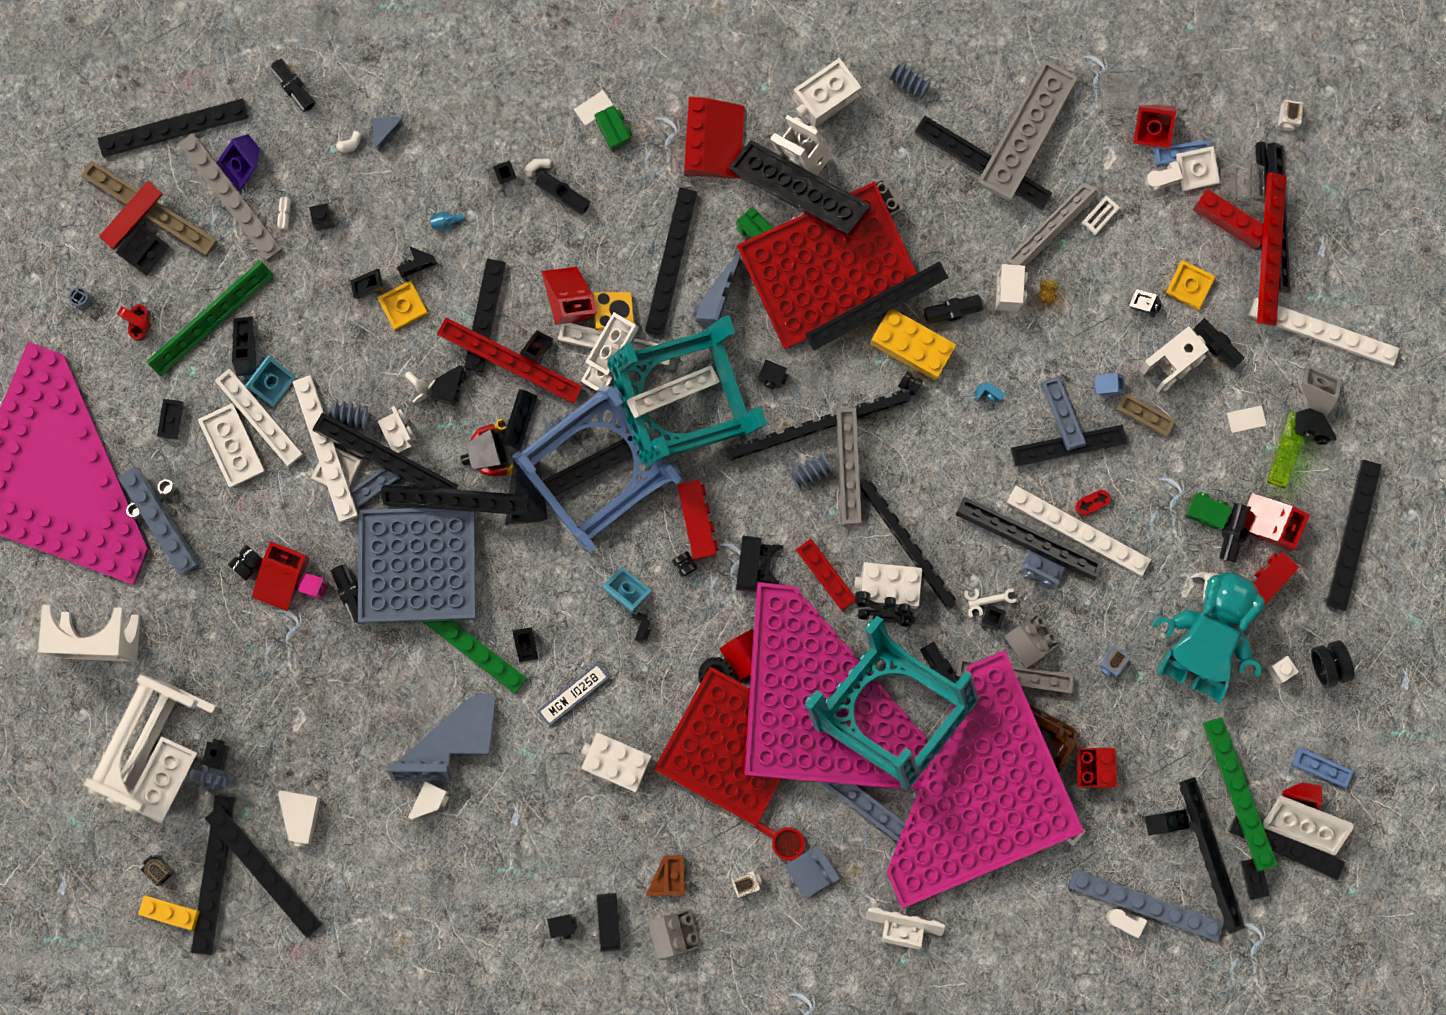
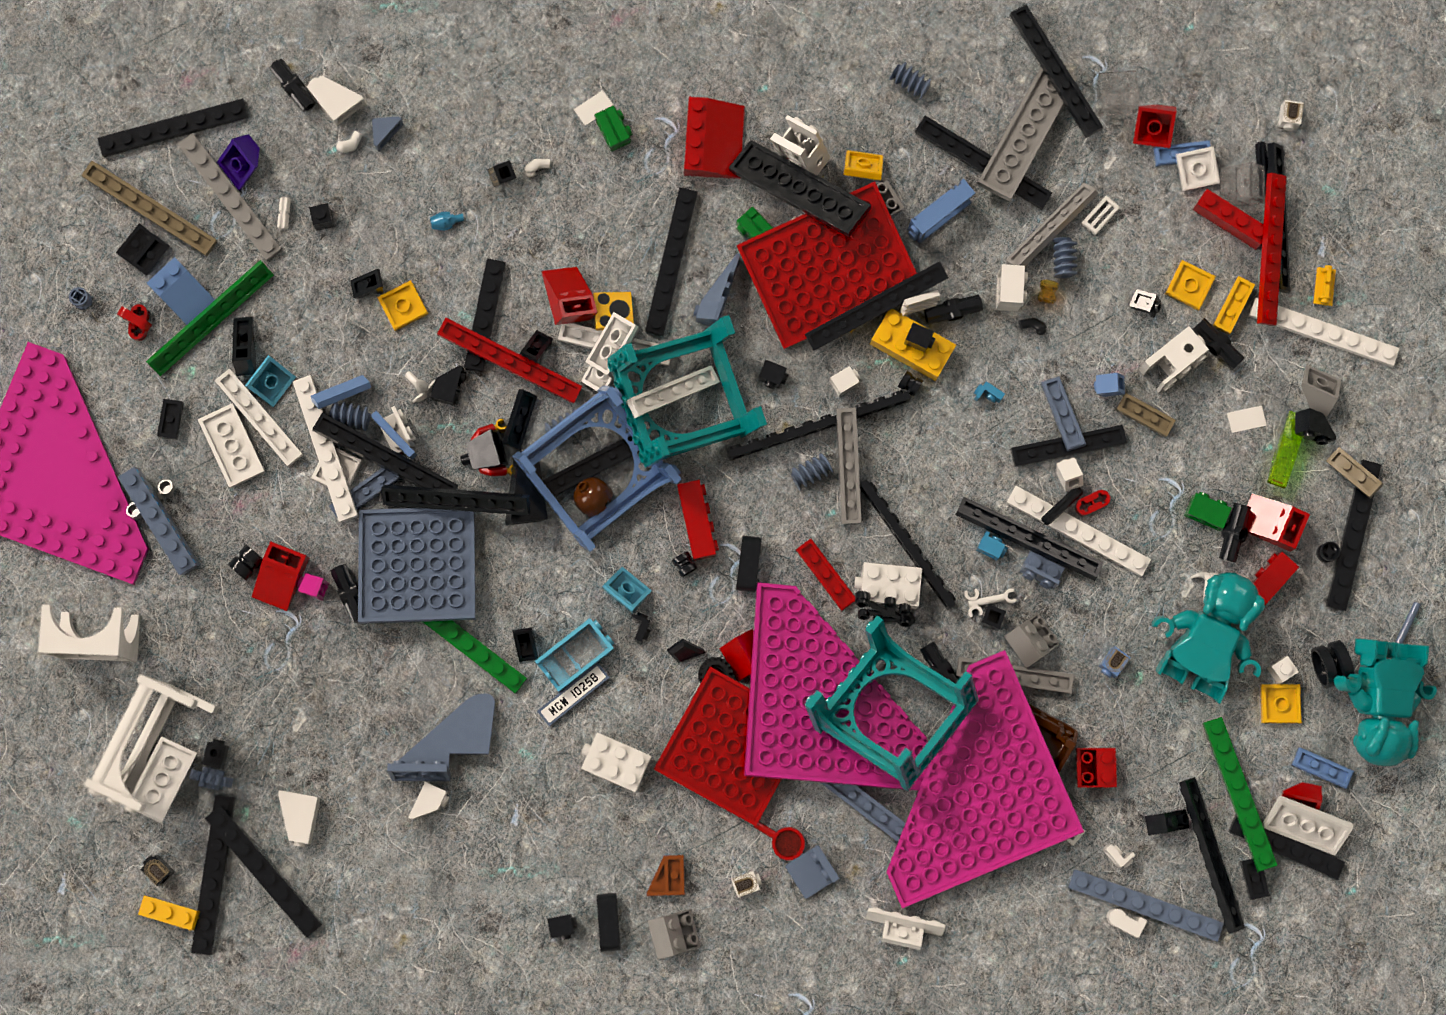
red tile [99,181,163,249] -> none
black slope [397,247,437,278] -> none
black piece [535,171,591,216] -> none
black piece [757,544,784,584] -> none
white torso [793,58,862,127] -> none
white leg [1145,161,1183,191] -> none
none -> medium blue slope [147,257,215,325]
none -> white slope [306,75,366,126]
none -> medium blue tile [310,375,371,409]
none -> medium blue tile [371,411,417,460]
none -> clear door [535,618,615,693]
none -> reddish brown cylinder [573,477,613,517]
none -> black piece [667,639,705,663]
none -> white brick [829,366,860,397]
none -> yellow tile [843,150,883,180]
none -> white tile [900,290,940,316]
none -> black brick [904,322,935,352]
none -> medium blue door [907,179,975,244]
none -> dark azure brick [976,531,1008,561]
none -> black plate [1009,4,1103,138]
none -> black arm [1019,317,1047,335]
none -> black axle [1041,487,1083,525]
none -> sand blue piece [1053,237,1078,279]
none -> white brick [1056,458,1083,492]
none -> white bracket [1102,844,1135,868]
none -> yellow plate [1213,276,1255,335]
none -> yellow tile [1260,684,1302,723]
none -> yellow hinge [1313,265,1336,306]
none -> black wheel [1316,541,1340,563]
none -> dark tan plate [1326,447,1384,499]
none -> teal piece [1334,639,1437,767]
none -> sand blue bar [1395,602,1421,644]

